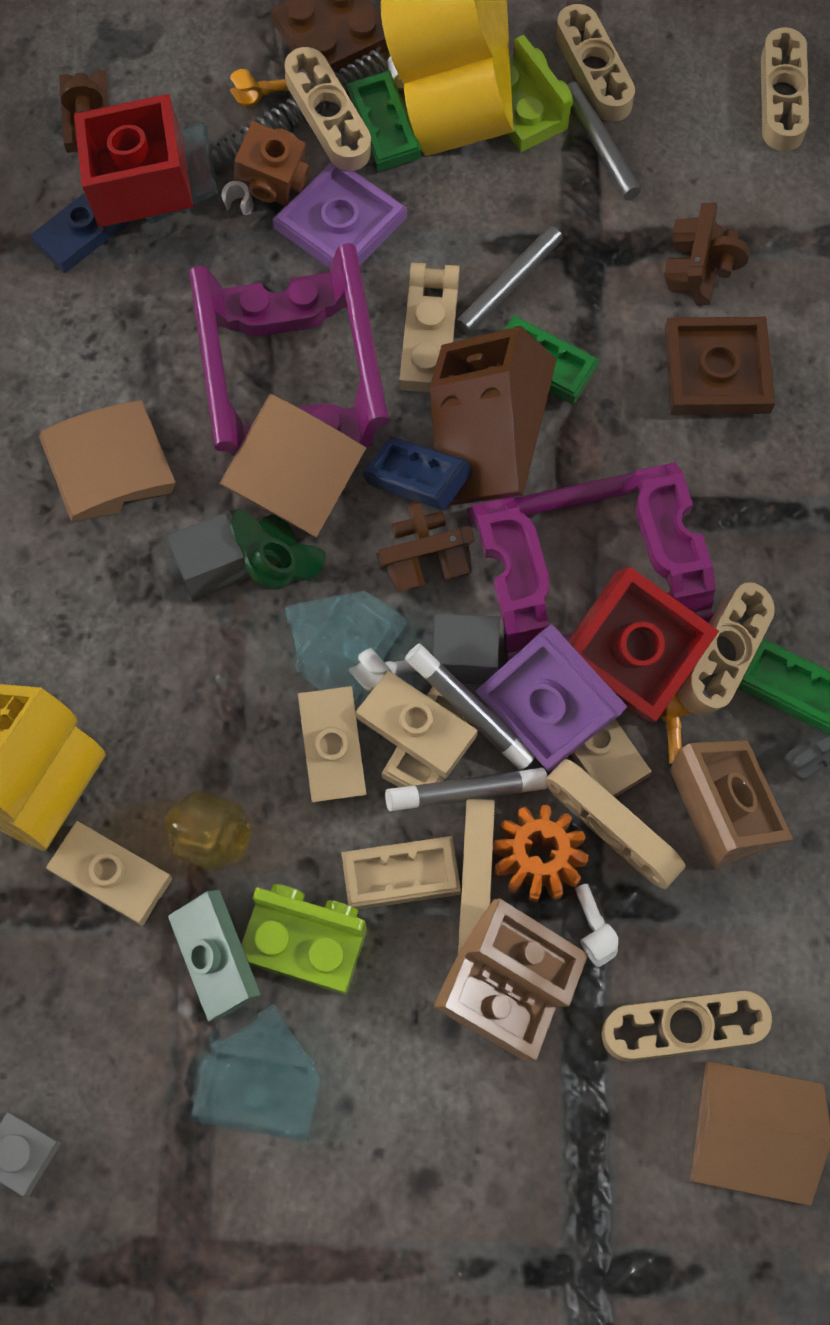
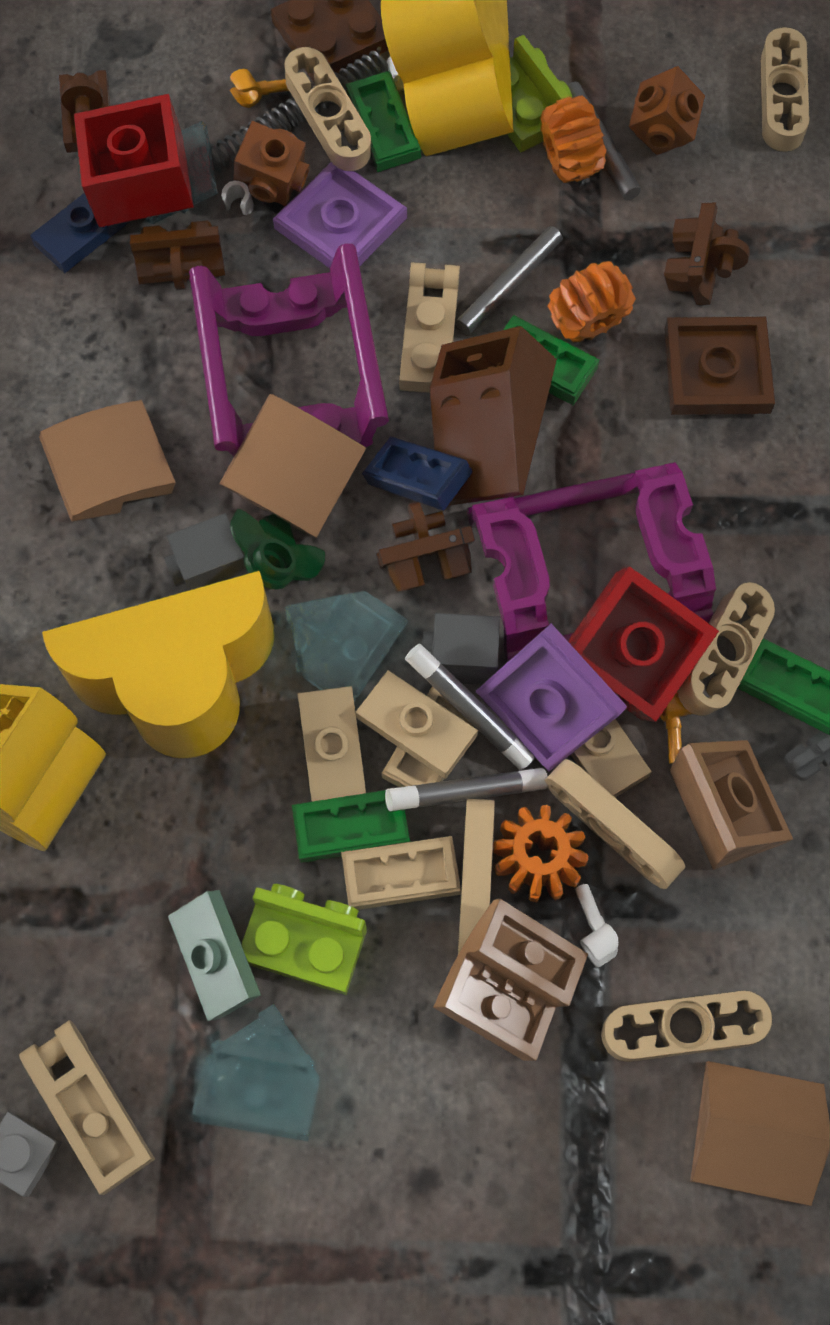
tan plate [46,821,173,927] -> none
clear yellow head [165,791,252,871] -> none
white hand [348,648,417,691] -> none
tan beam [556,4,635,122] -> none
none -> tan plate [19,1020,155,1195]
none -> yellow brick [42,571,274,758]
none -> reddish brown hips [130,220,225,291]
none -> green plate [292,790,410,863]
none -> orange gear [540,95,607,183]
none -> orange gear [547,261,636,342]
none -> dark orange brick [629,66,705,155]

